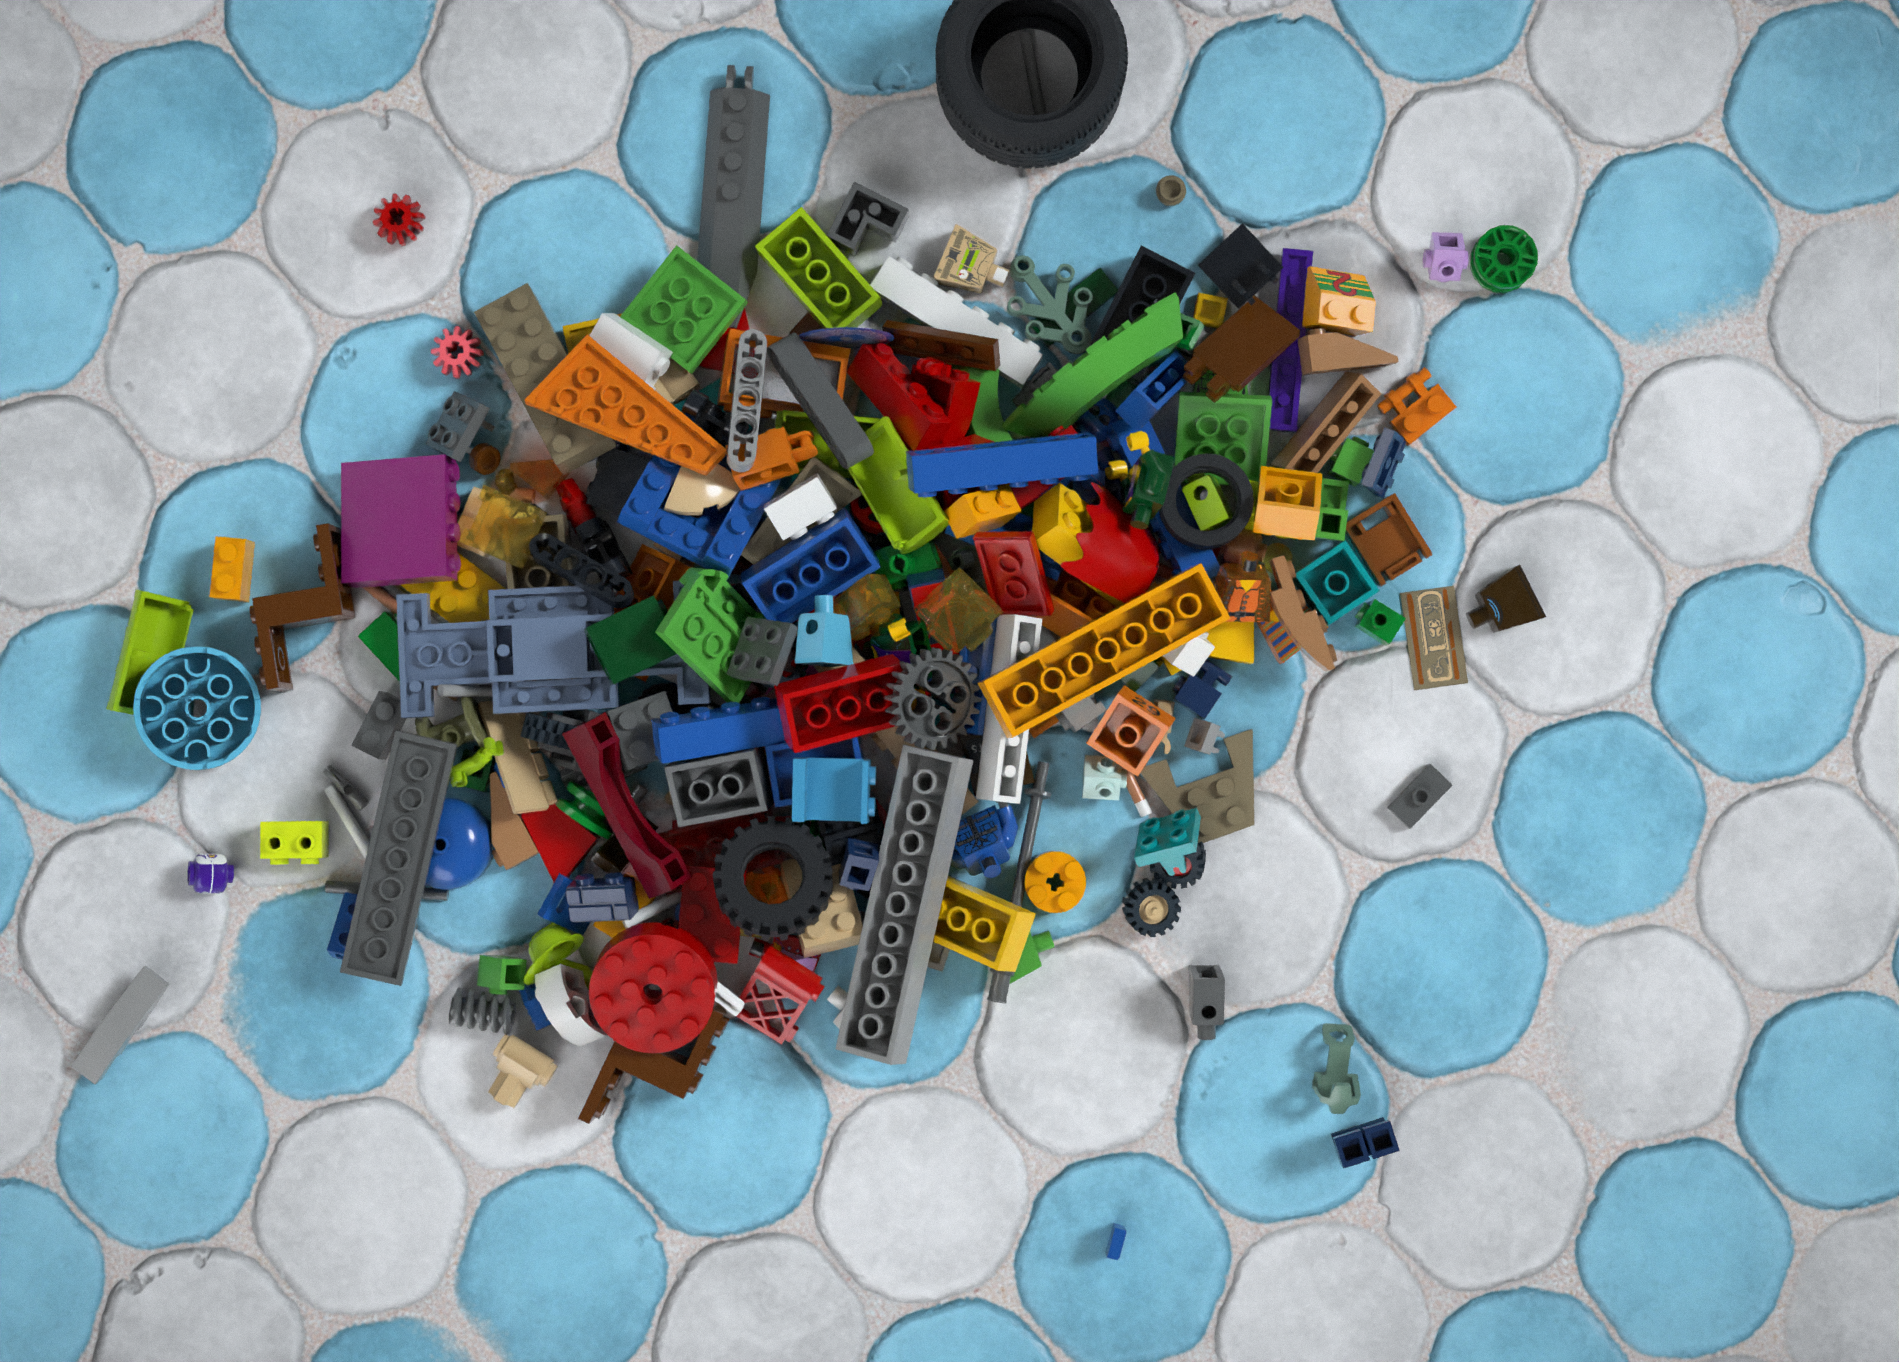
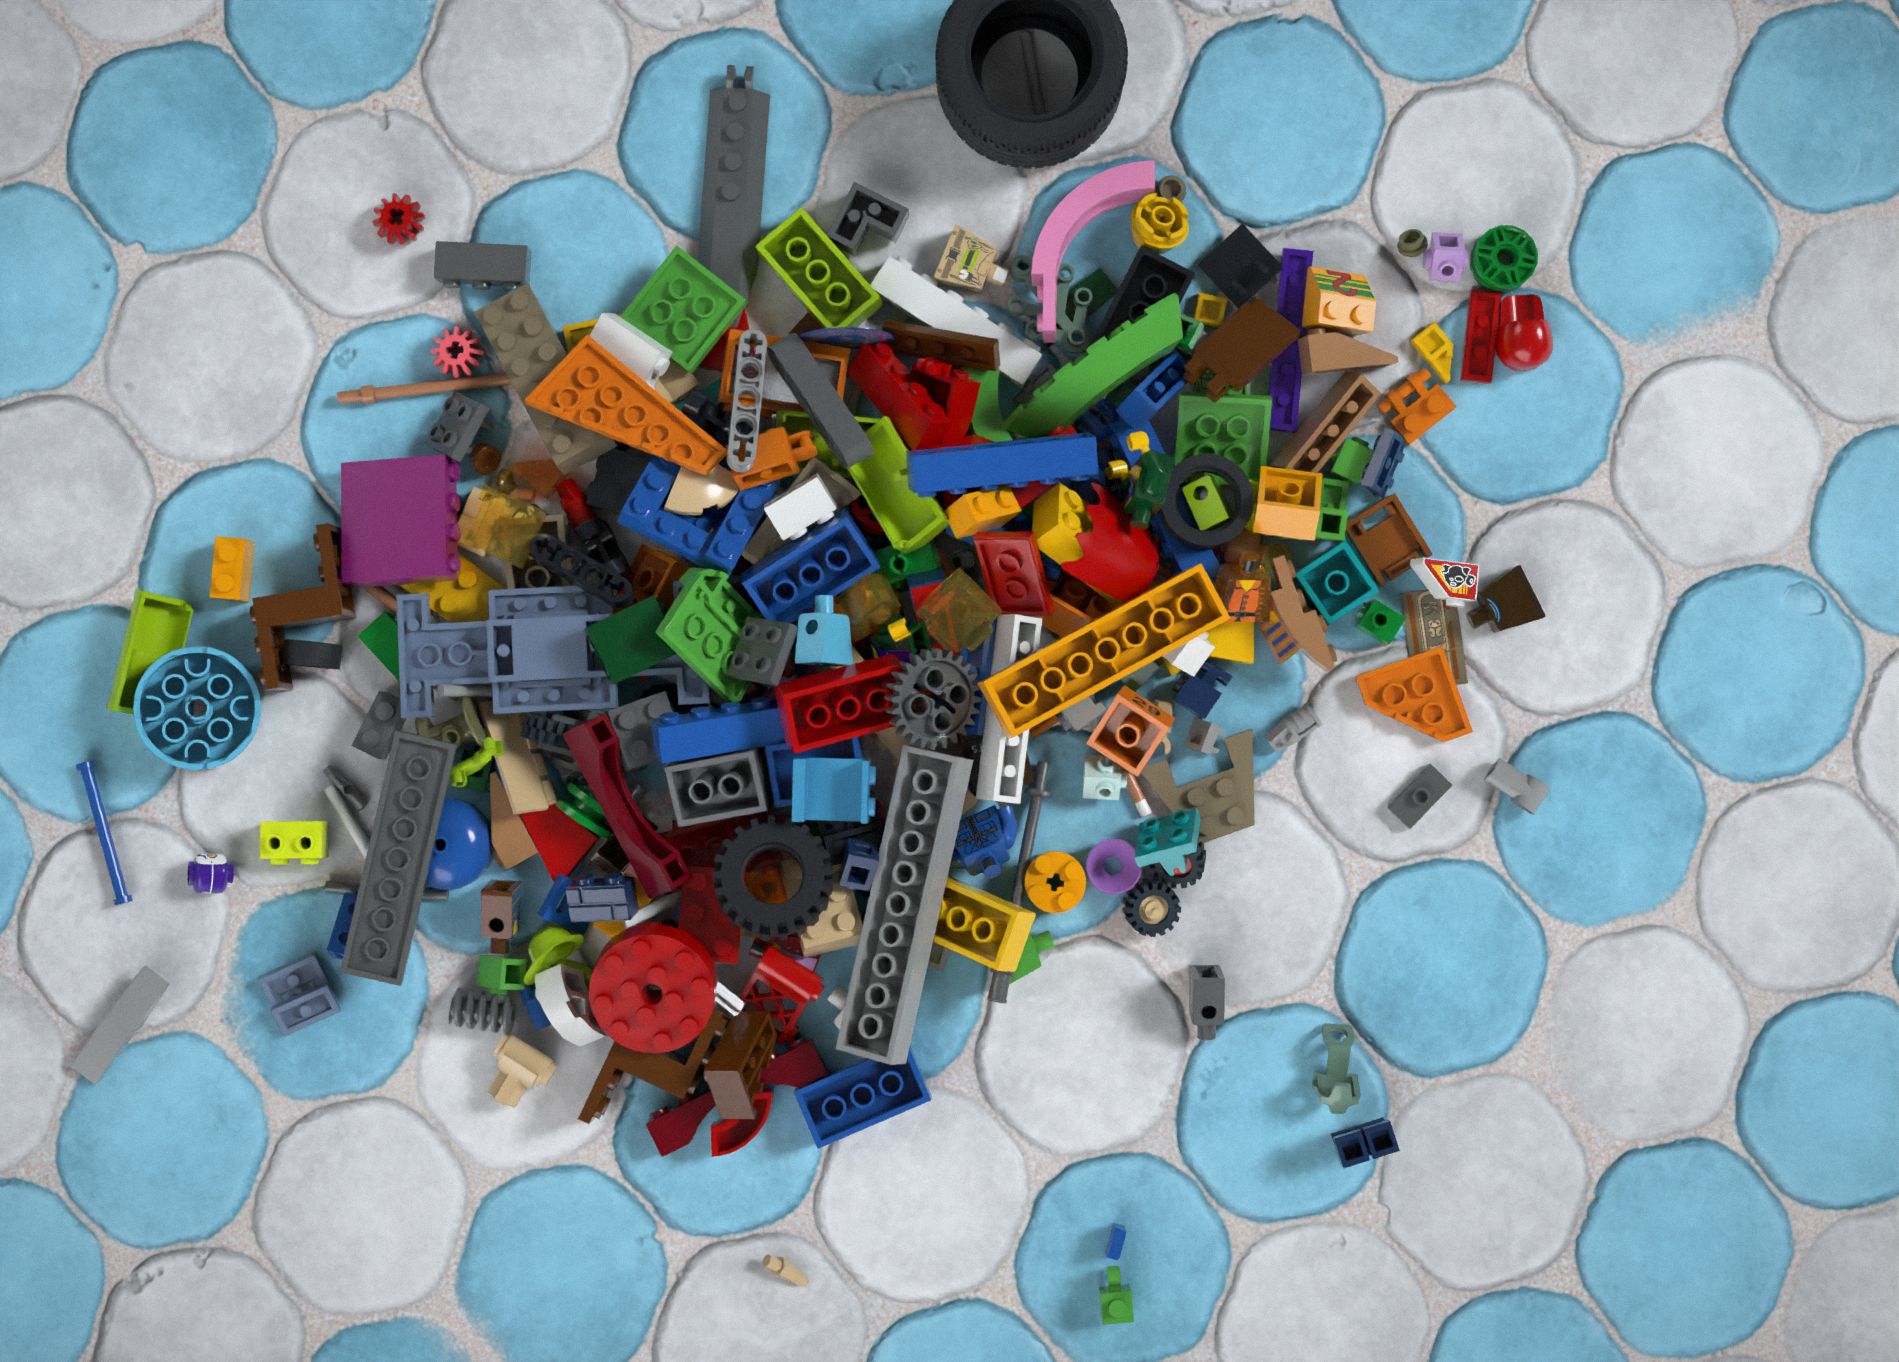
none -> blue bar [76,760,133,906]
none -> sand blue slope [258,951,341,1037]
none -> black tyre [282,639,342,670]
none -> nougat bar [337,373,513,404]
none -> dark grey brick [434,241,532,291]
none -> reddish brown torso [481,879,522,954]
none -> dark red arch [646,1037,828,1157]
none -> reddish brown wedge [704,1011,777,1119]
none -> red brick [711,1088,774,1157]
none -> tan bar [762,1254,809,1287]
none -> blue brick [794,1046,932,1149]
none -> bright pink arch [1031,160,1155,343]
none -> medium lavender piece [1086,839,1142,895]
none -> bright green brick [1099,1266,1134,1325]
none -> yellow cone [1131,193,1189,255]
none -> light grey hinge [1265,702,1323,753]
none -> orange plate [1354,646,1473,742]
none -> olive plate [1397,229,1428,257]
none -> yellow tile [1409,321,1454,385]
none -> slope [1410,558,1479,607]
none -> red tile [1460,289,1502,384]
none -> light grey piece [1484,758,1550,815]
none -> red piece [1496,294,1553,371]

